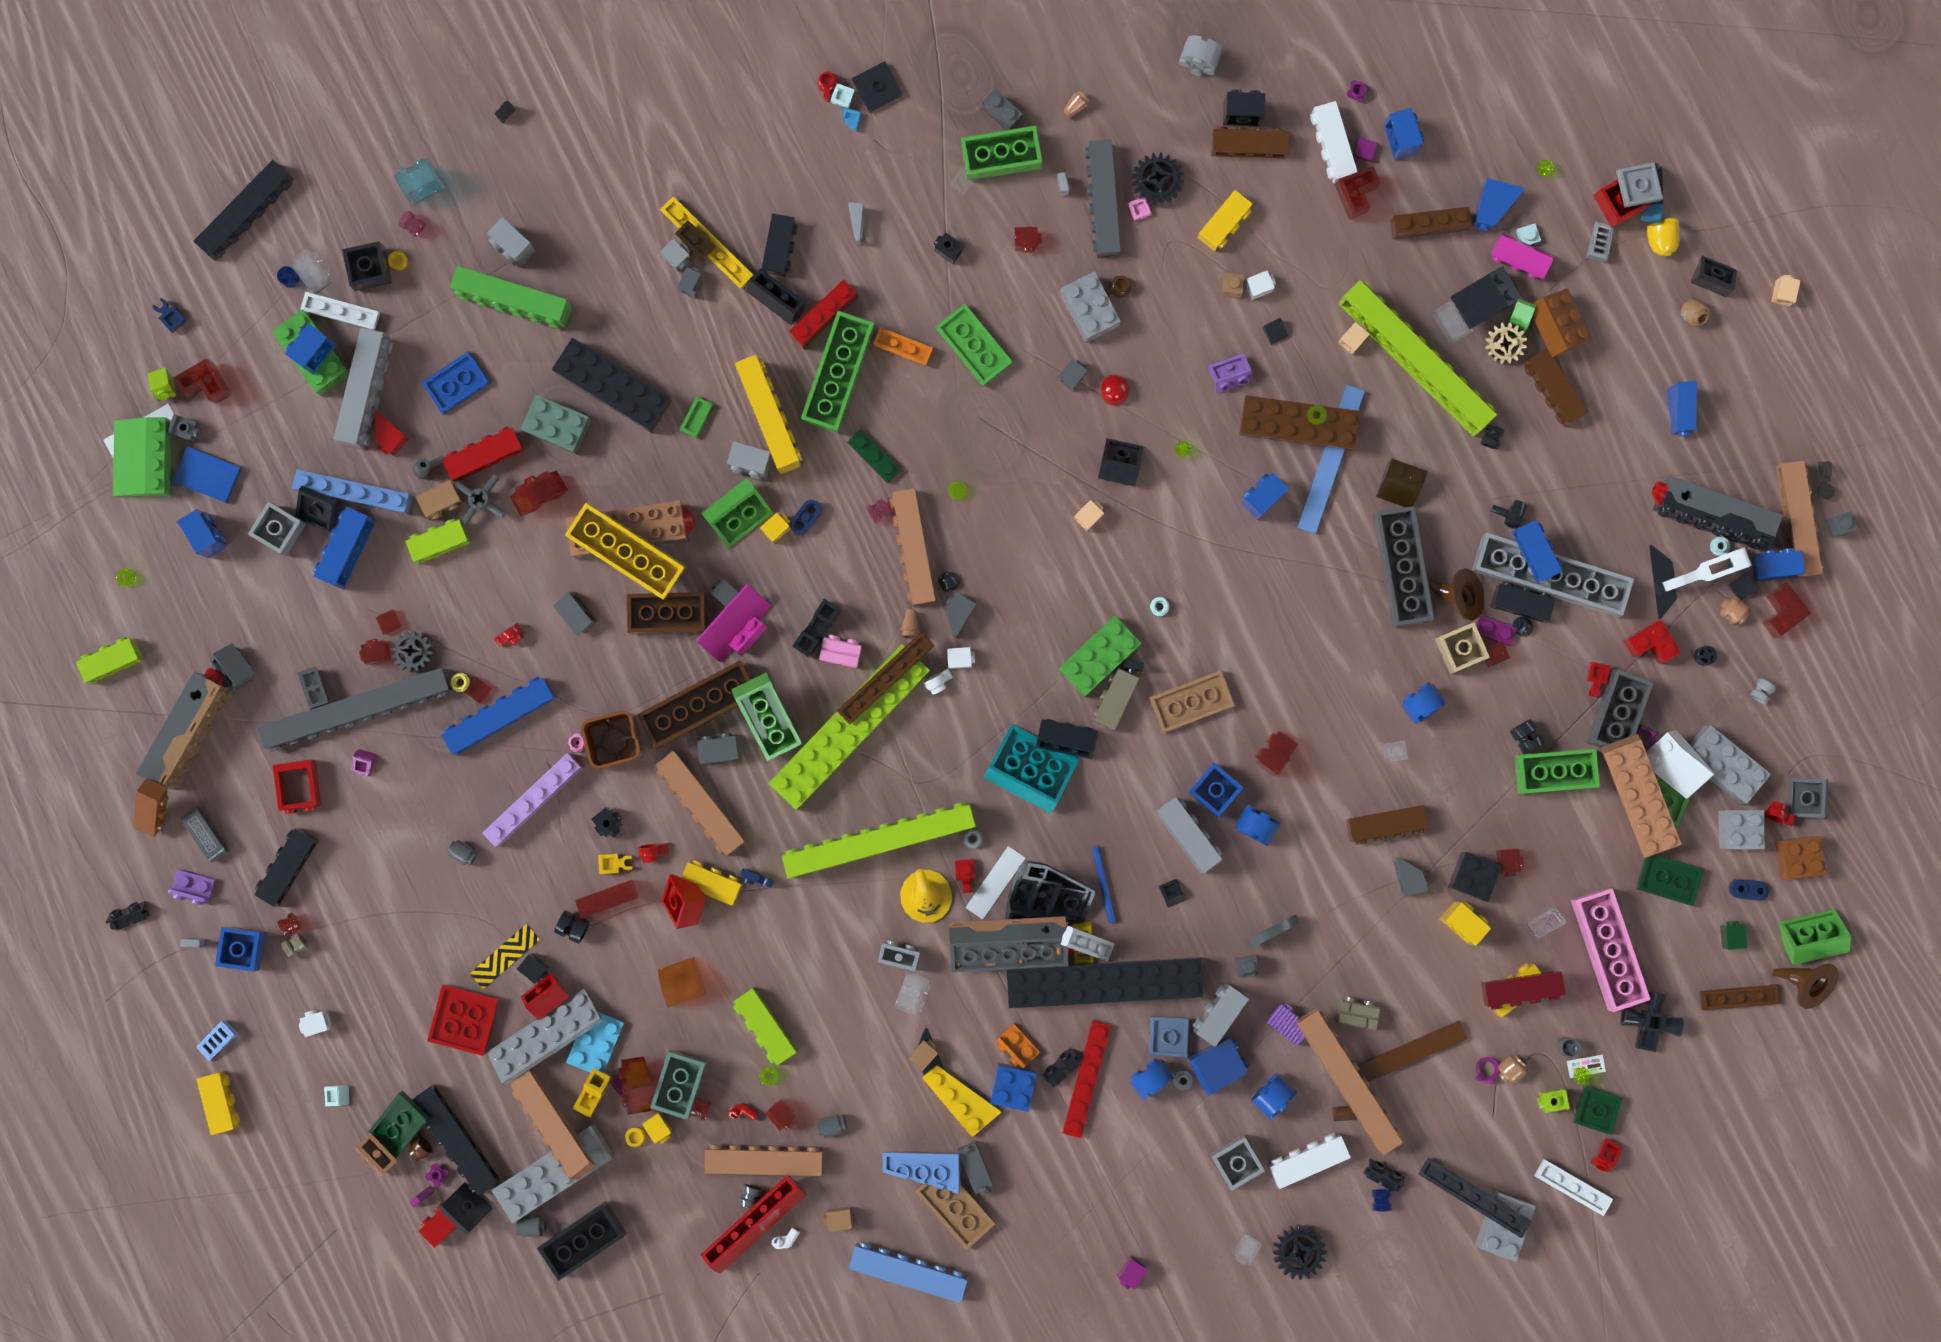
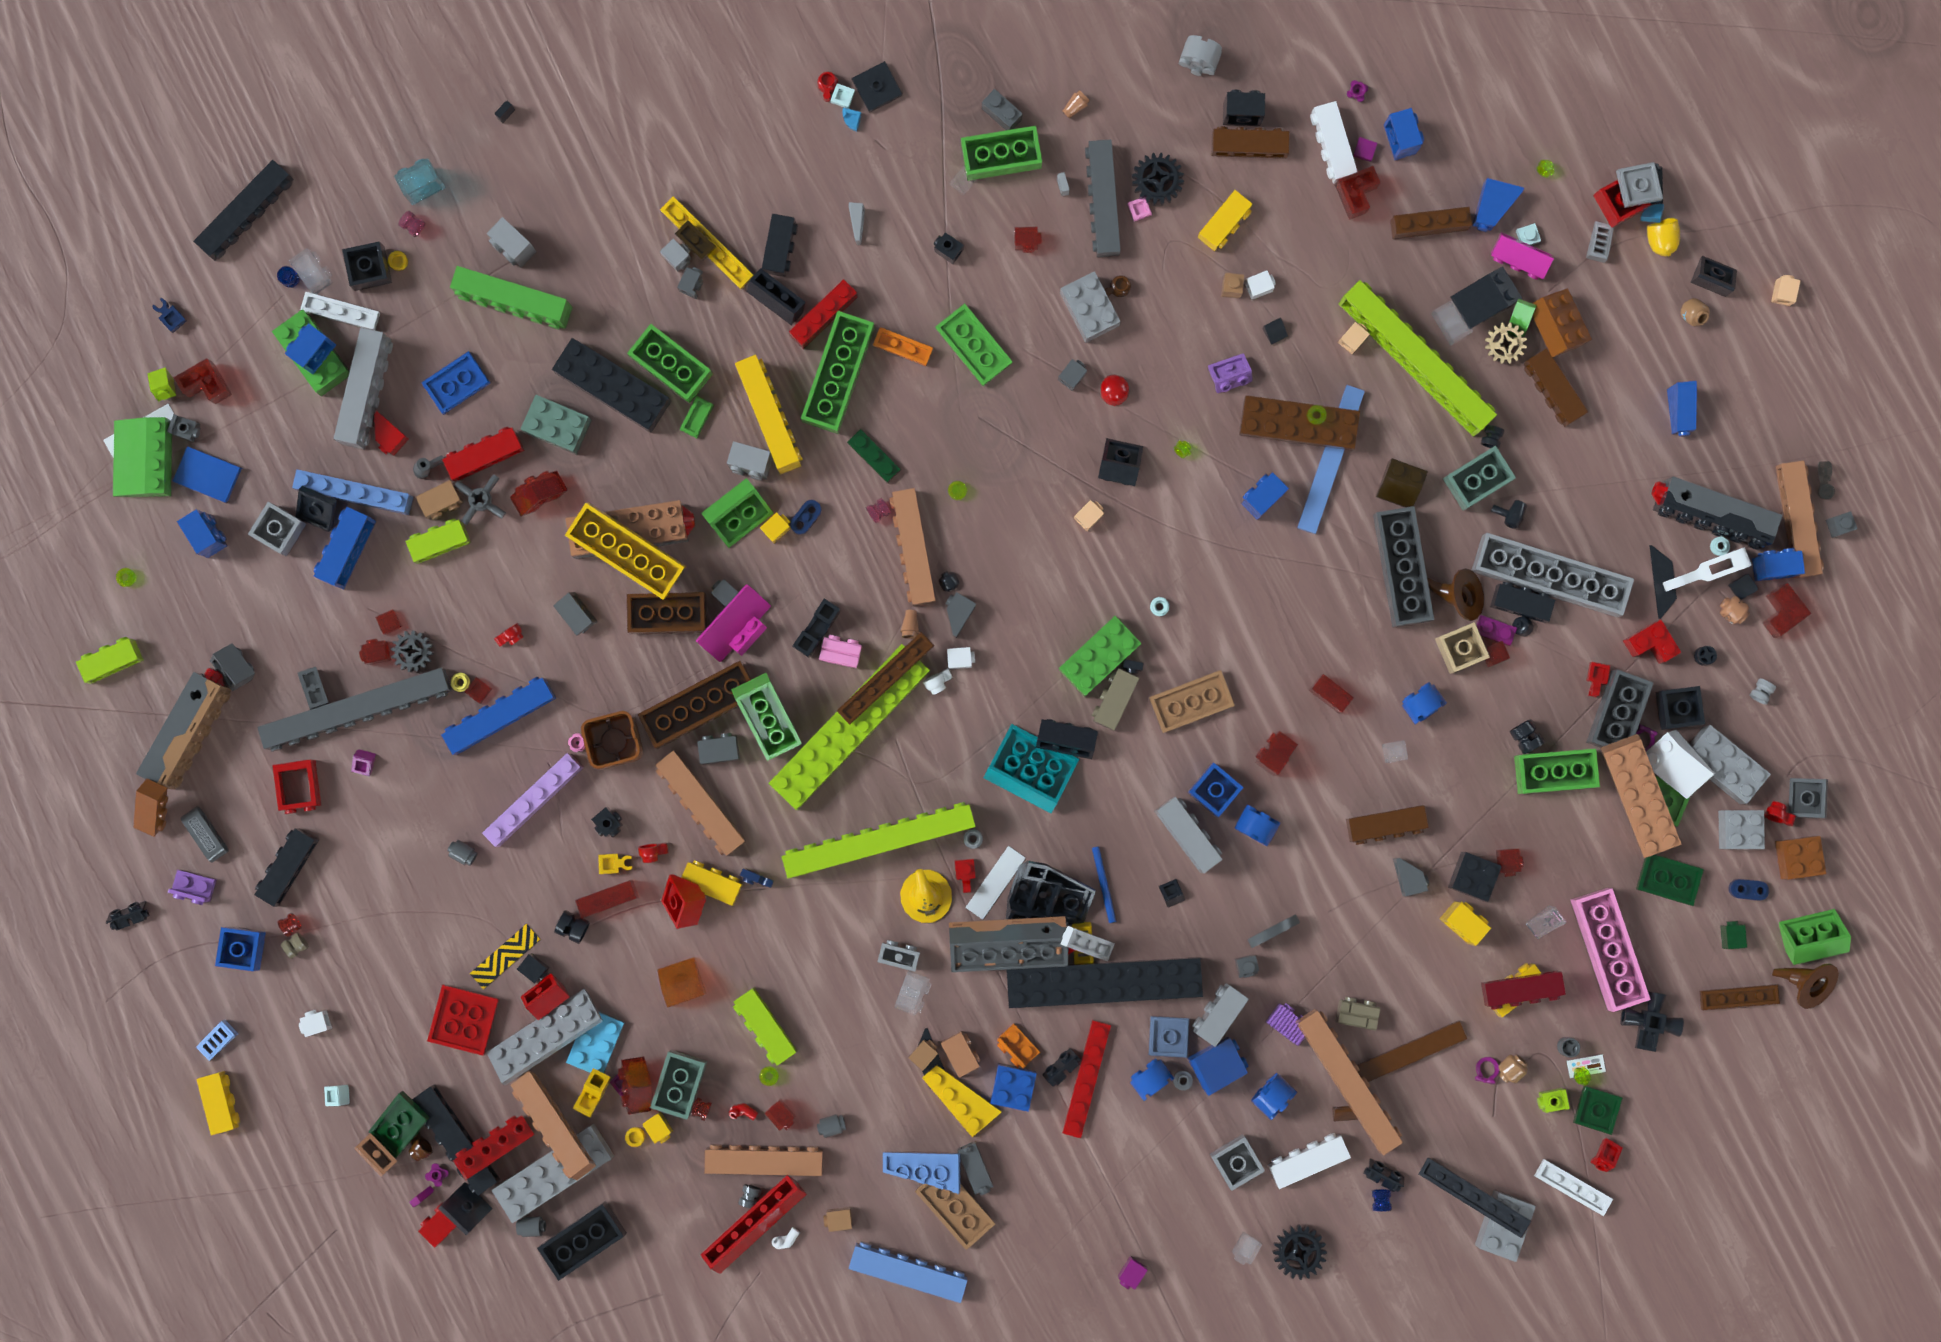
light grey tile [180,938,205,948] -> none
blue brick [1512,520,1563,584] -> none
none -> red brick [453,1115,535,1180]
none -> bright green brick [627,324,713,404]
none -> nougat brick [941,1031,981,1078]
none -> clear red brick [1309,674,1354,714]
none -> sand green brick [1443,446,1516,511]
none -> black brick [1655,686,1705,730]

